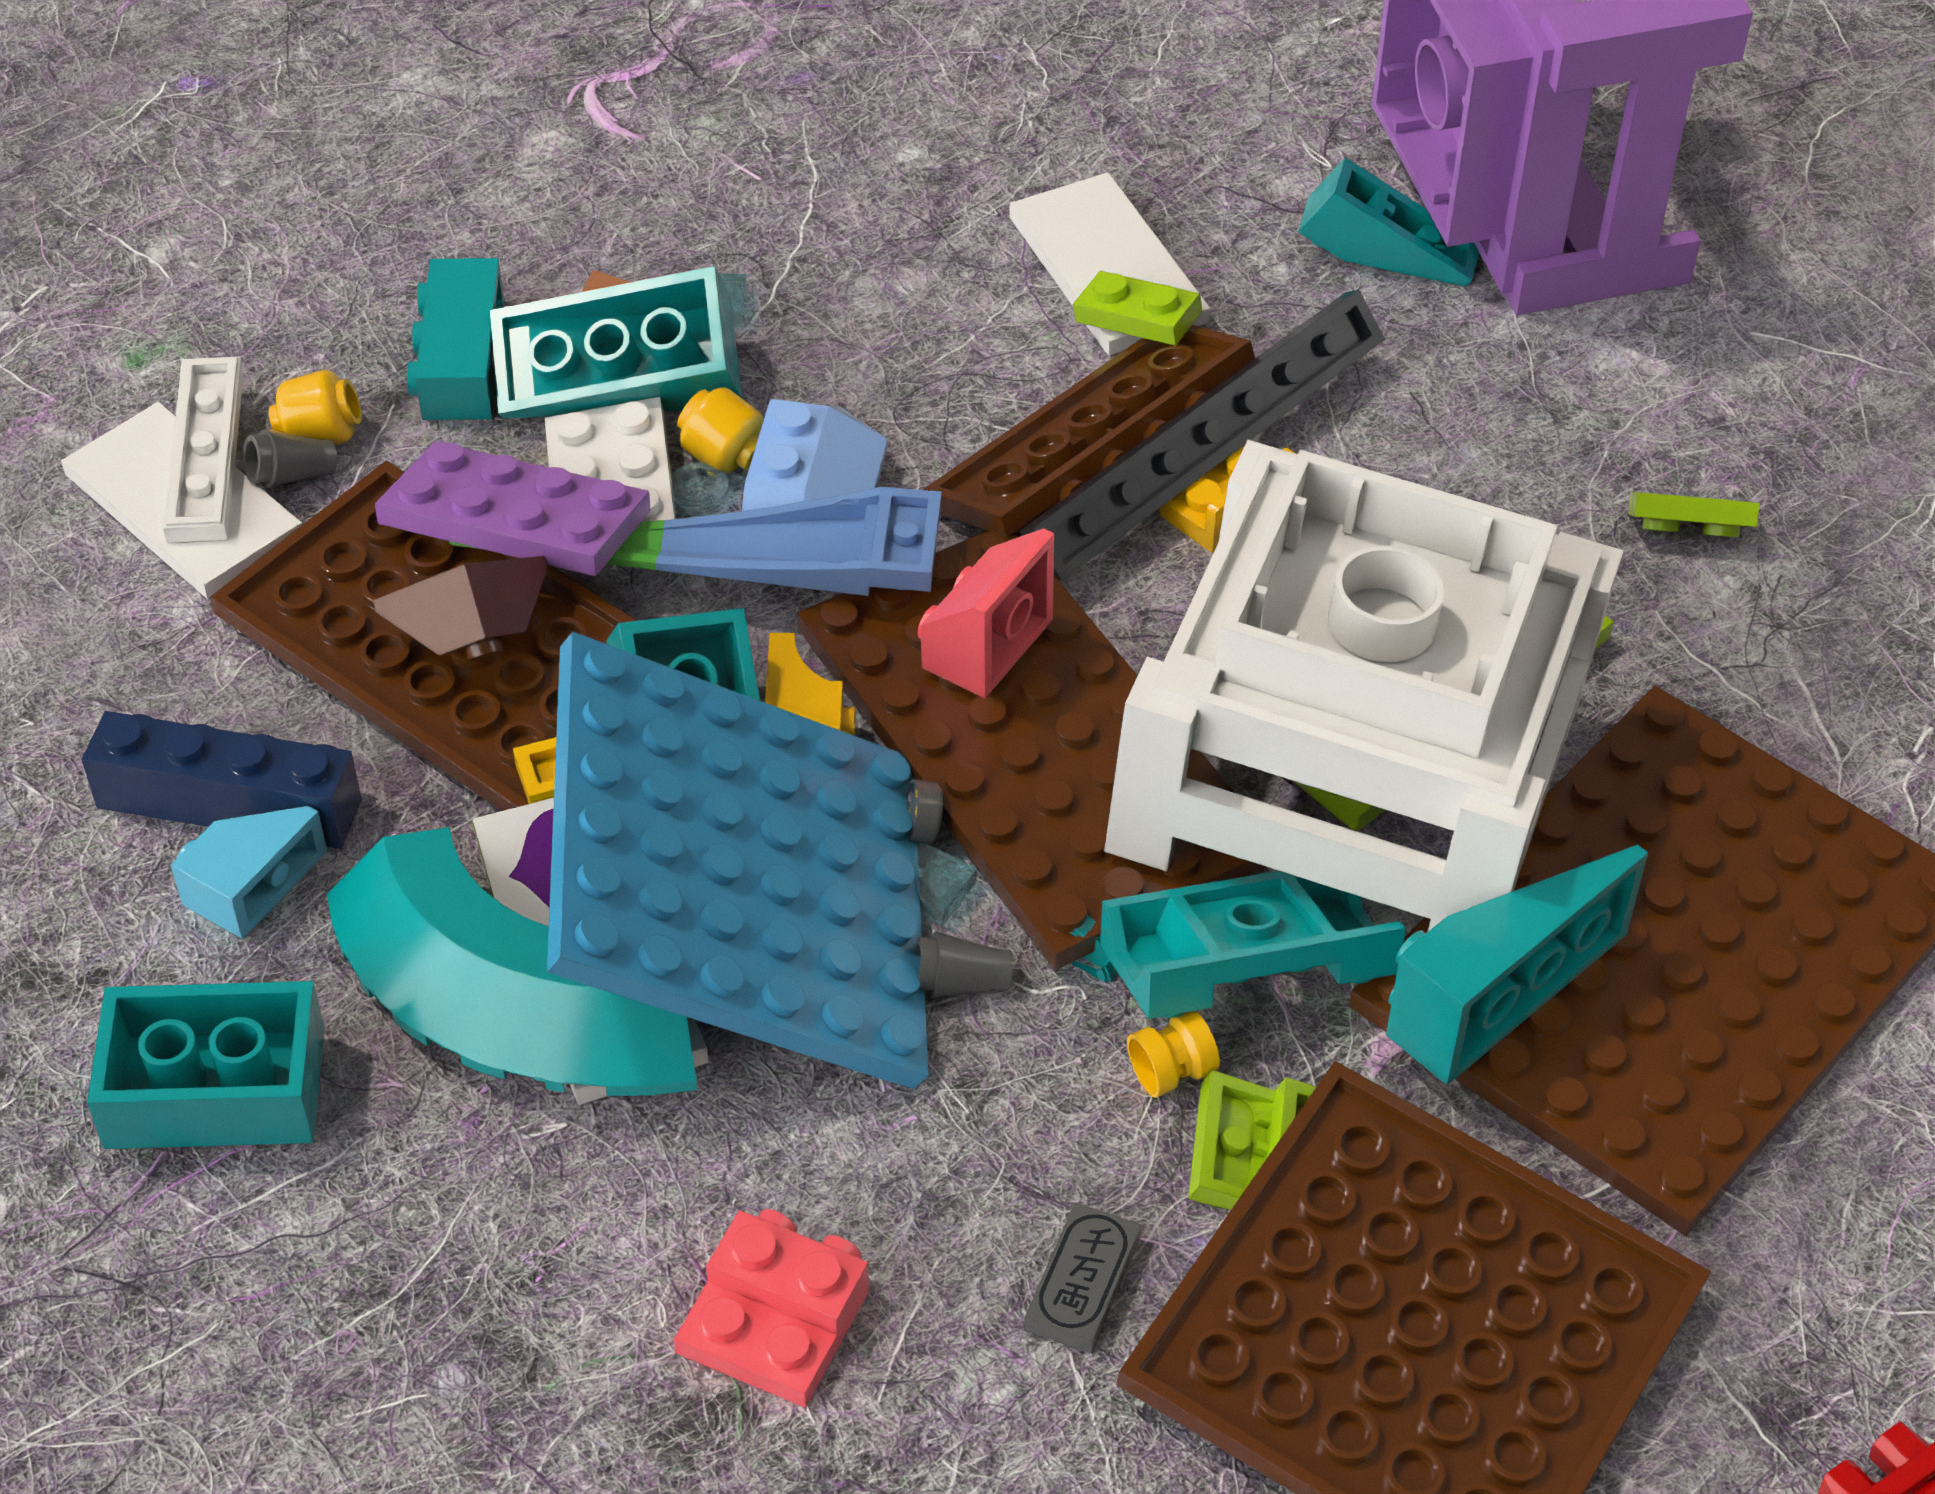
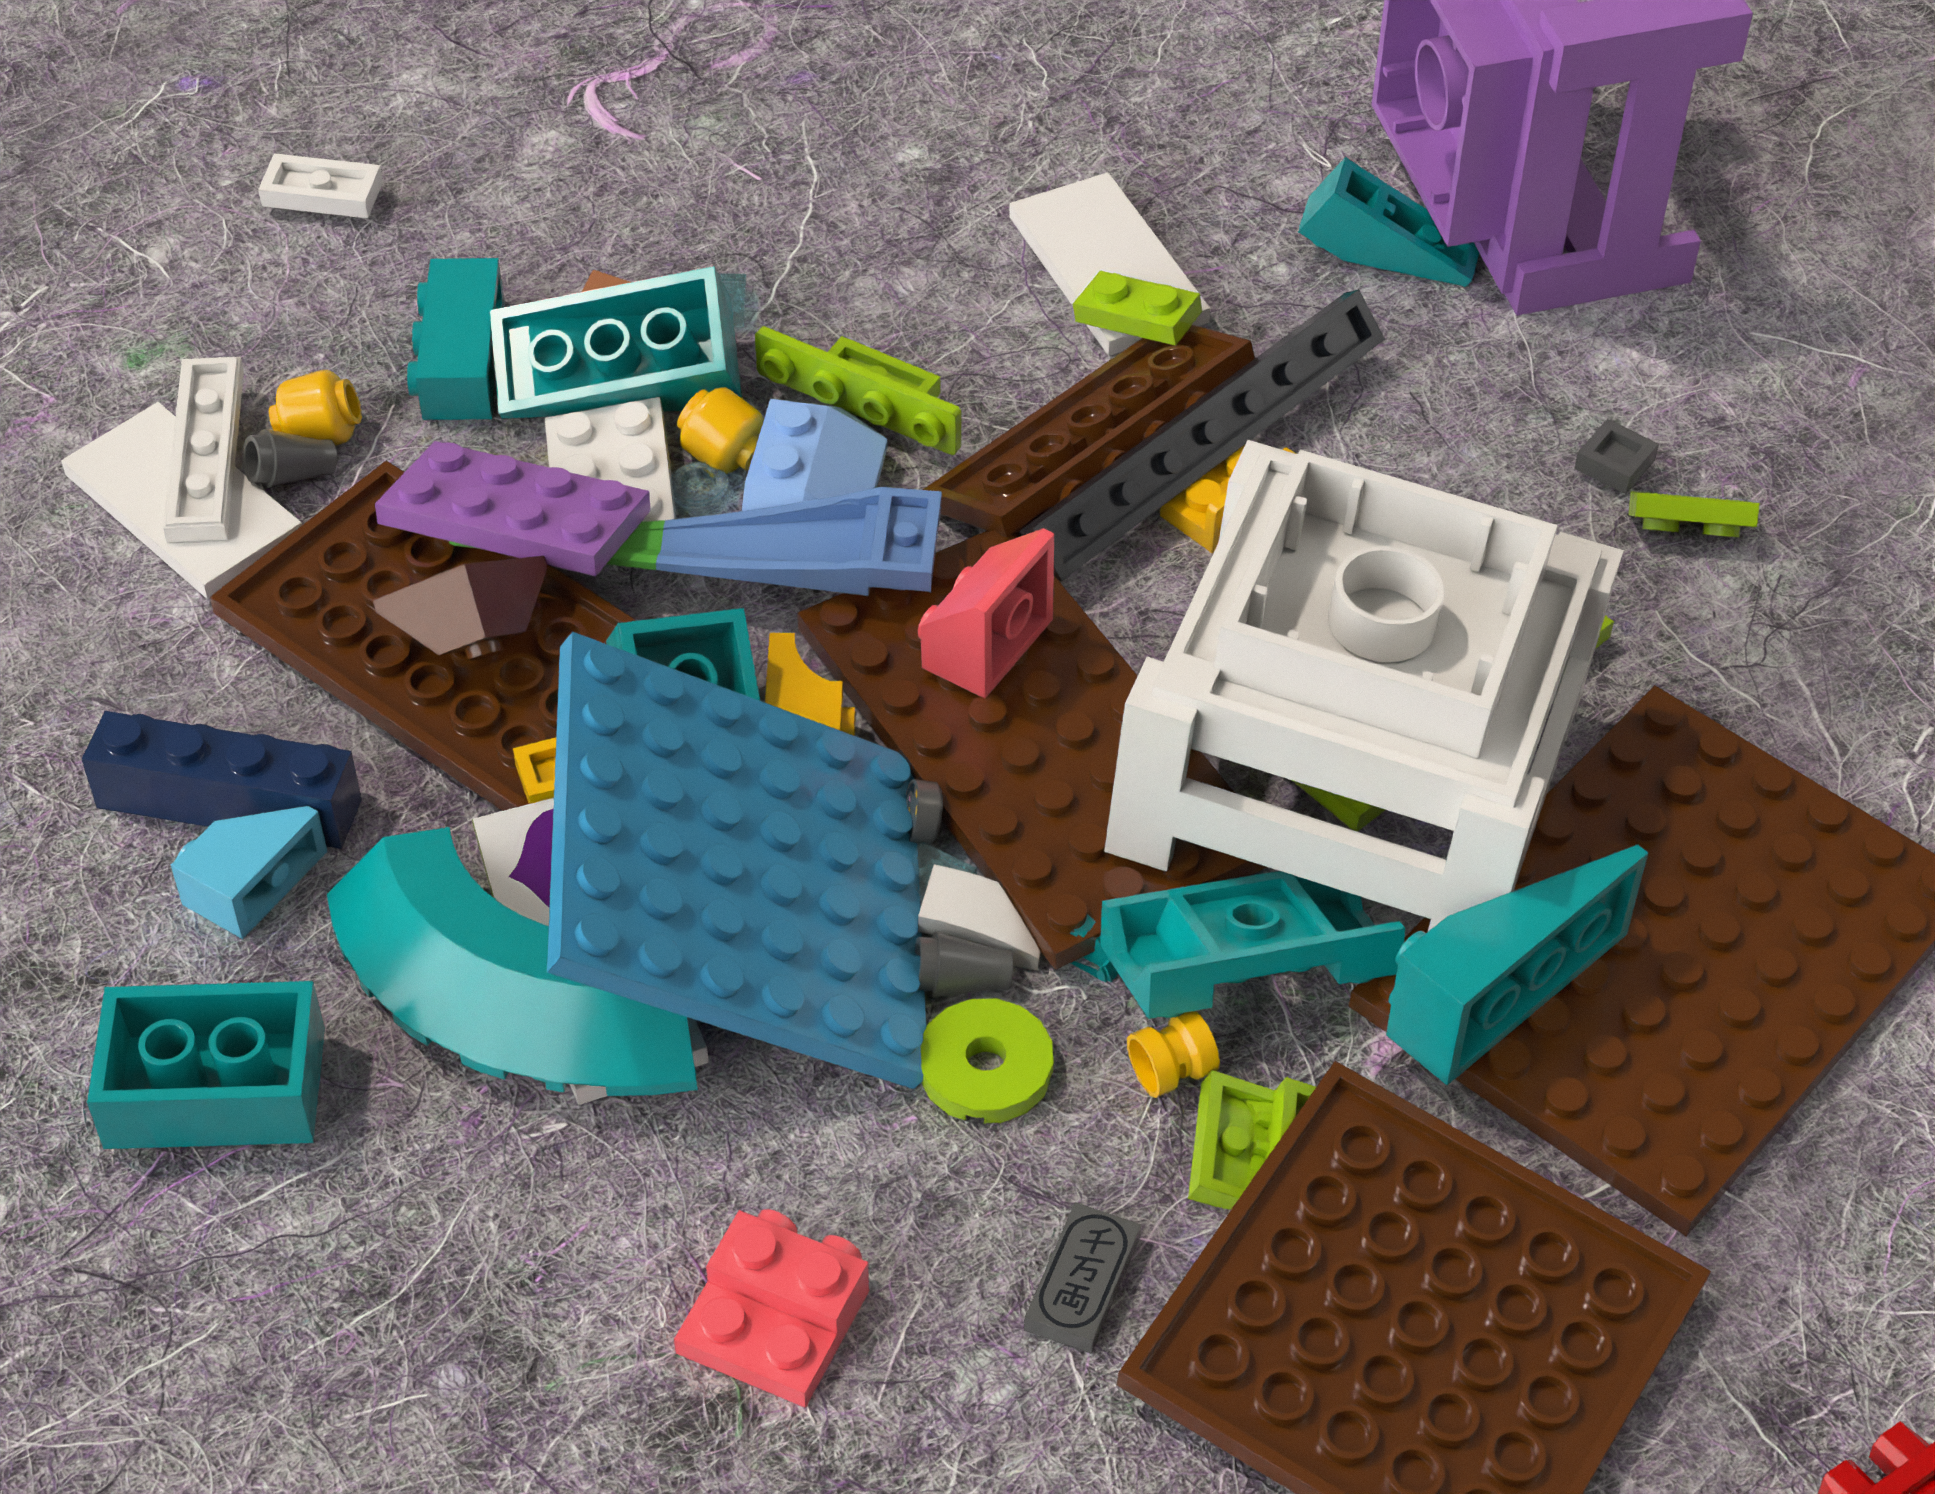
none -> white plate [258,153,383,218]
none -> lime bracket [755,326,962,455]
none -> white slope [918,865,1041,971]
none -> lime tile [920,998,1054,1123]
none -> dark grey plate [1574,419,1659,494]

